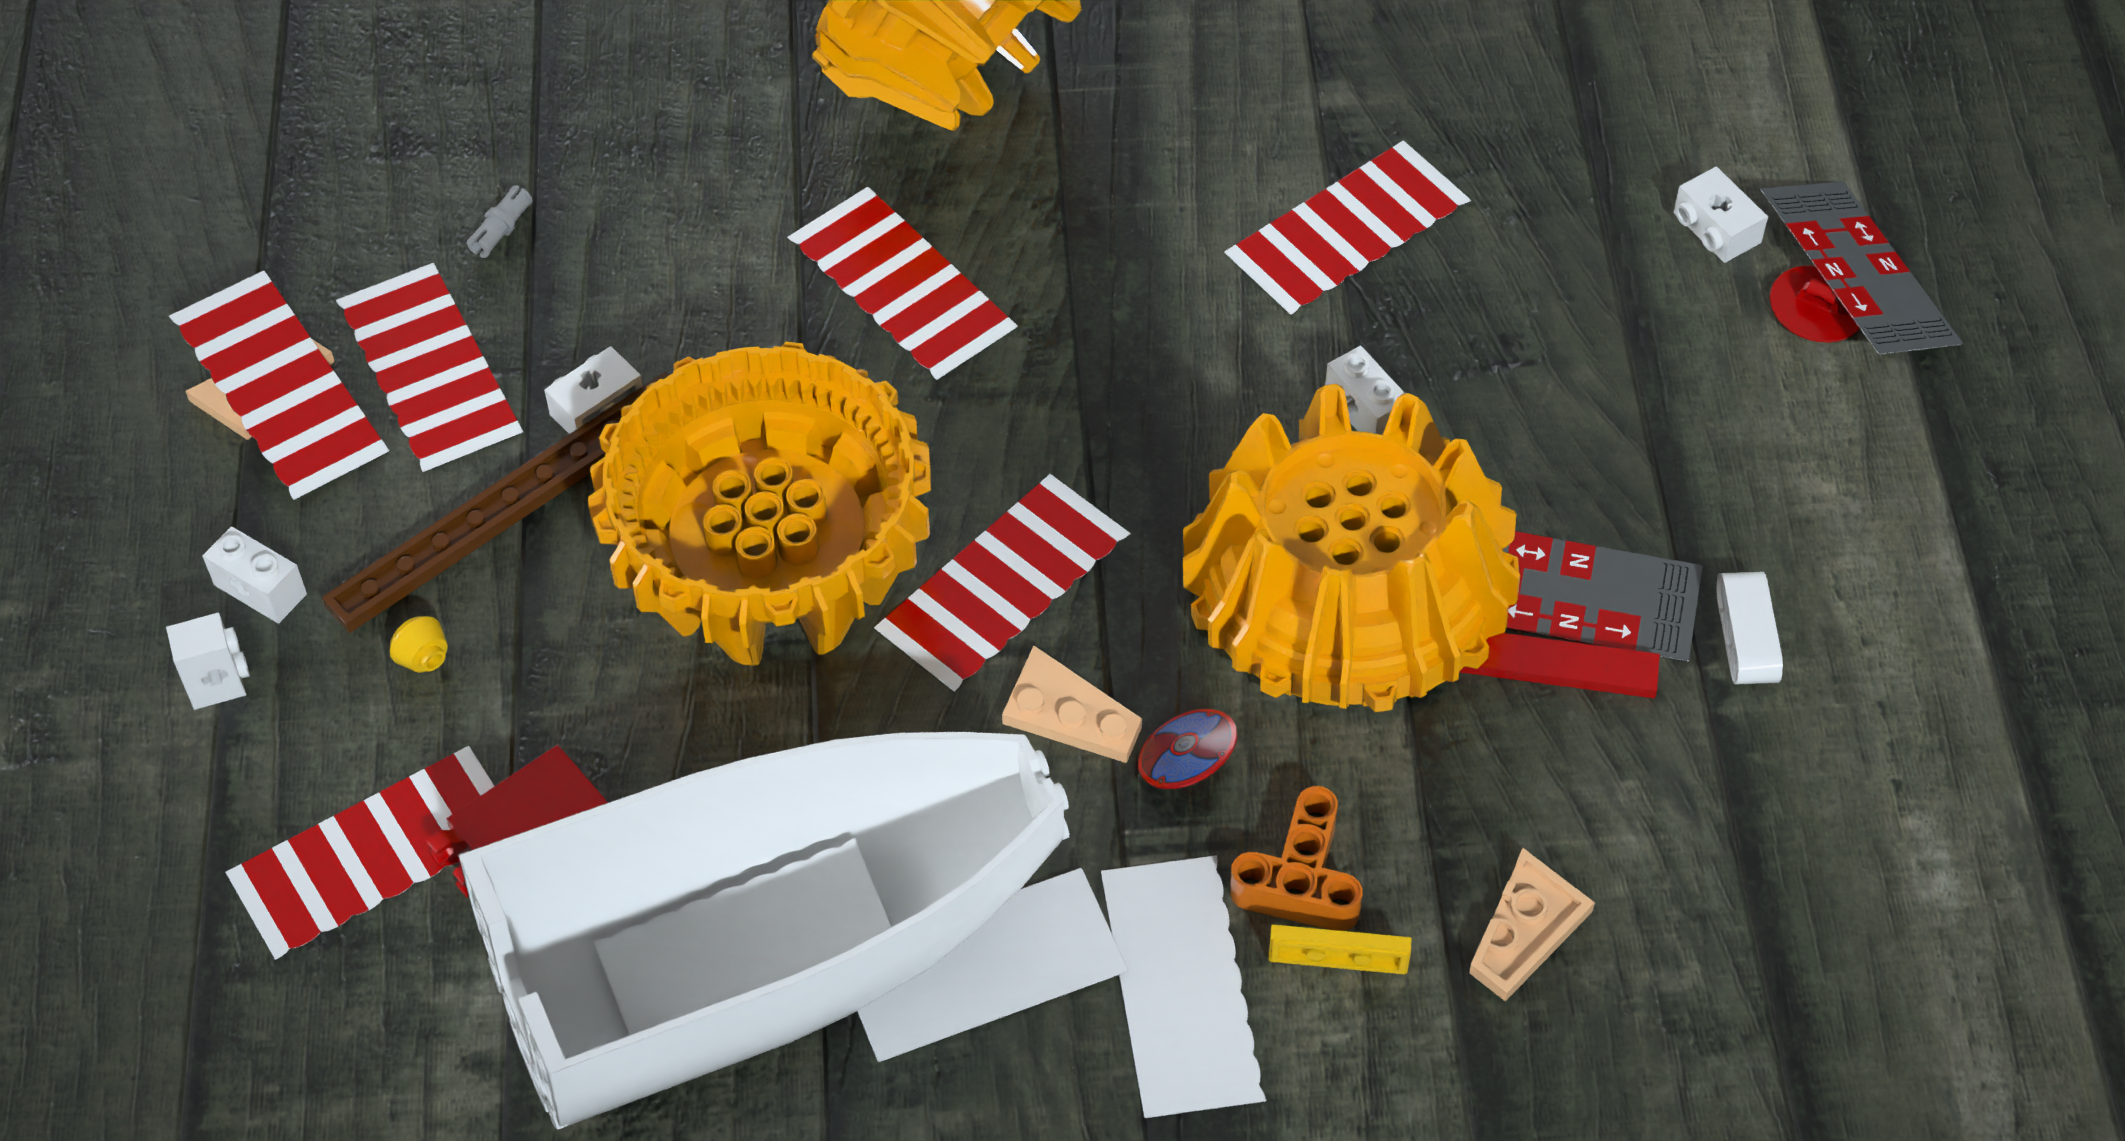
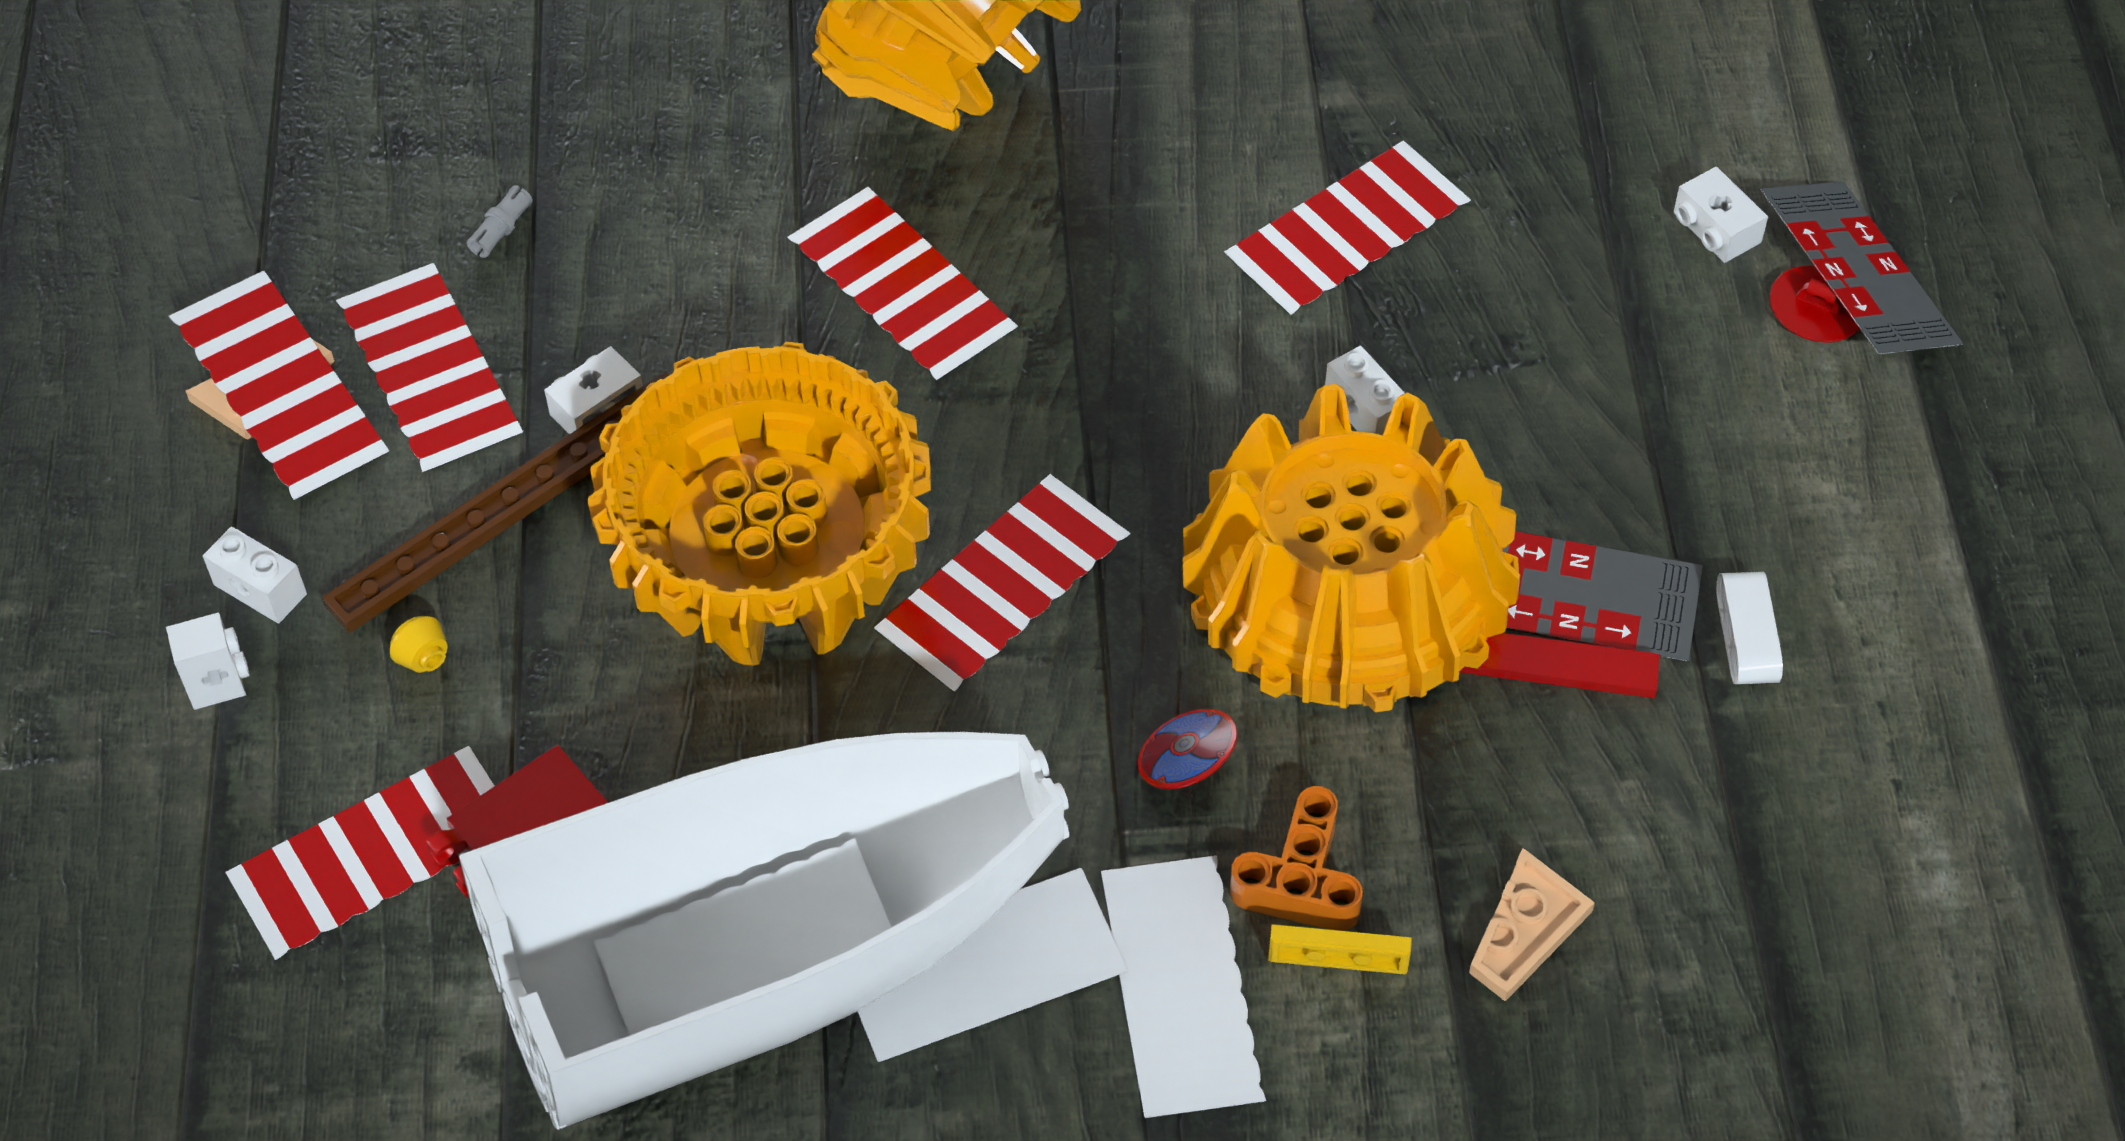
light nougat wing [1002,646,1142,763] -> none

